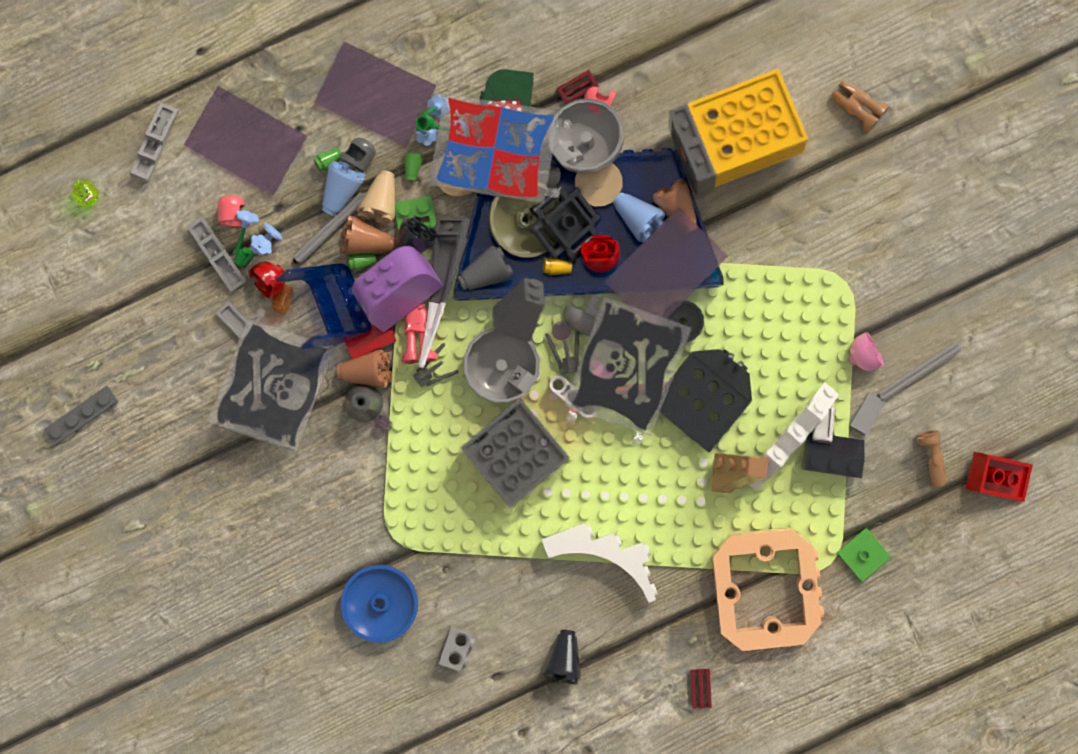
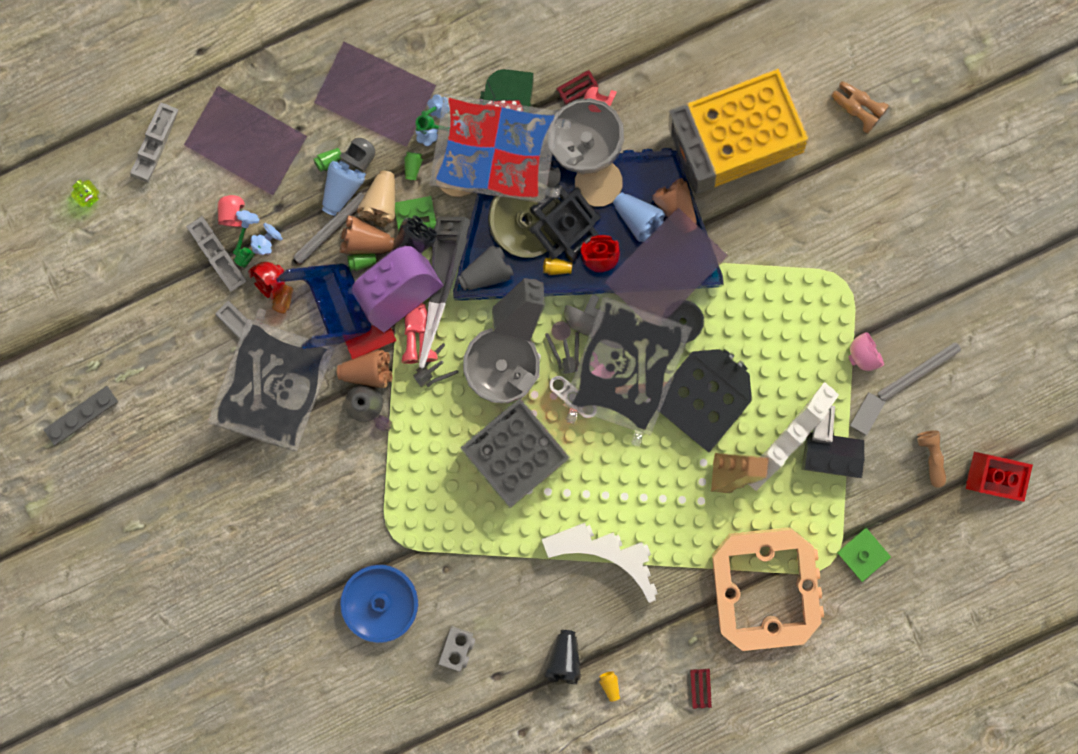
none -> yellow cone [599,671,620,702]

